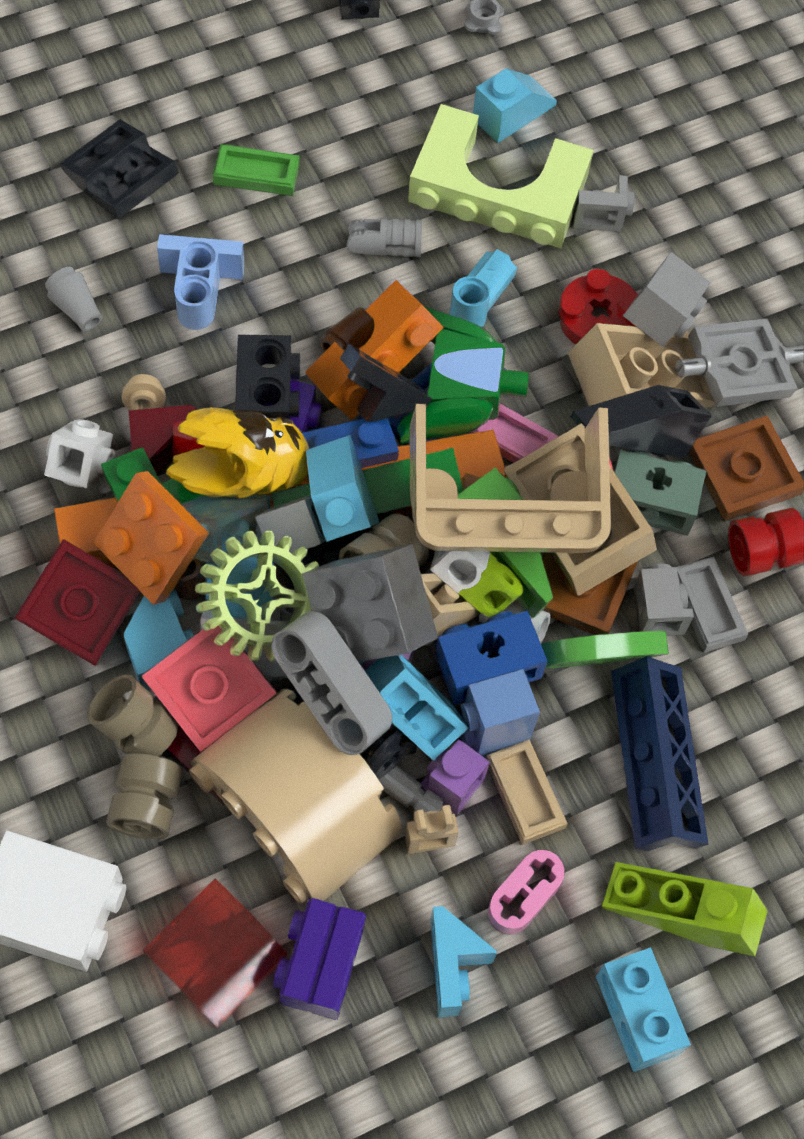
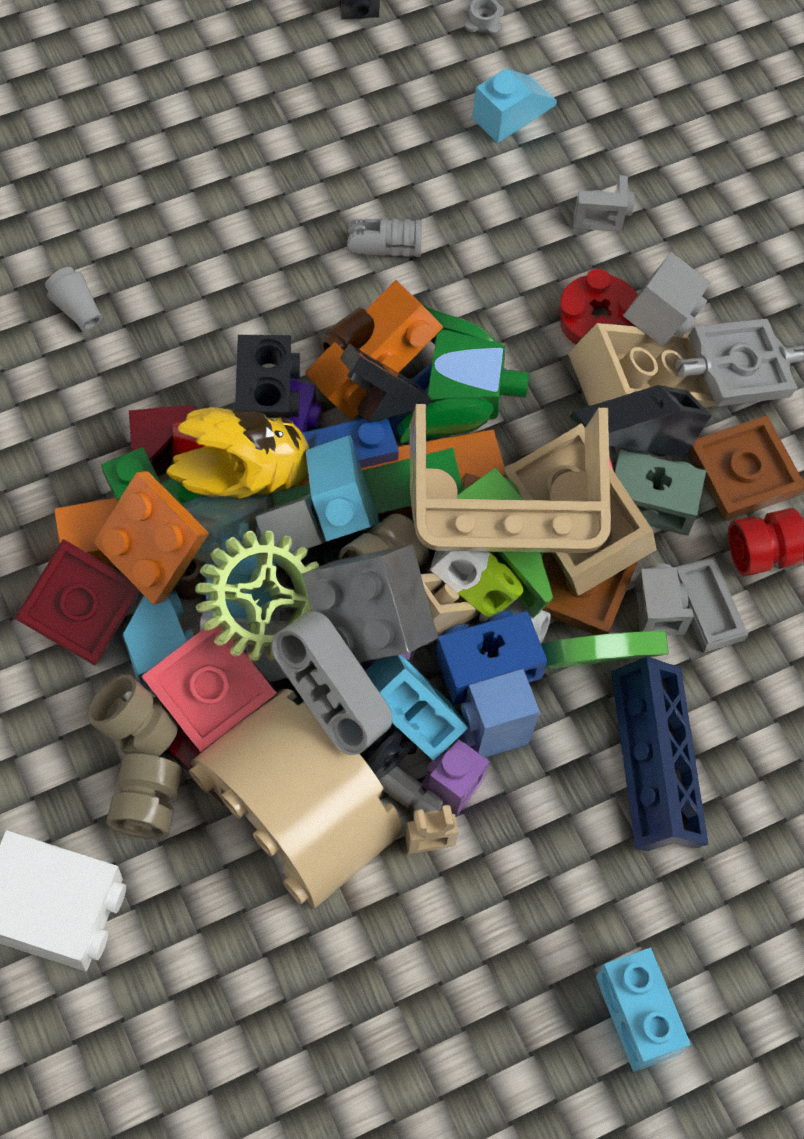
white brick [44,419,115,488] -> none
black slope [59,119,179,219] -> none
tan plate [122,374,166,410] -> none
clear red slope [143,878,287,1028] -> none
light blue tile [157,234,244,330] -> none
bright green tile [213,144,300,196] -> none
dark purple brick [273,898,366,1020] -> none
yellowish green arch [408,104,594,248] -> none
medium azure slope [430,906,497,1018] -> none
medium azure piece [449,249,517,327] -> none
bright pink tile [463,404,559,463] -> none
tan tile [486,740,568,845] -> none
bright pink beam [488,850,564,934] -> none
lime slope [602,862,768,957] -> none

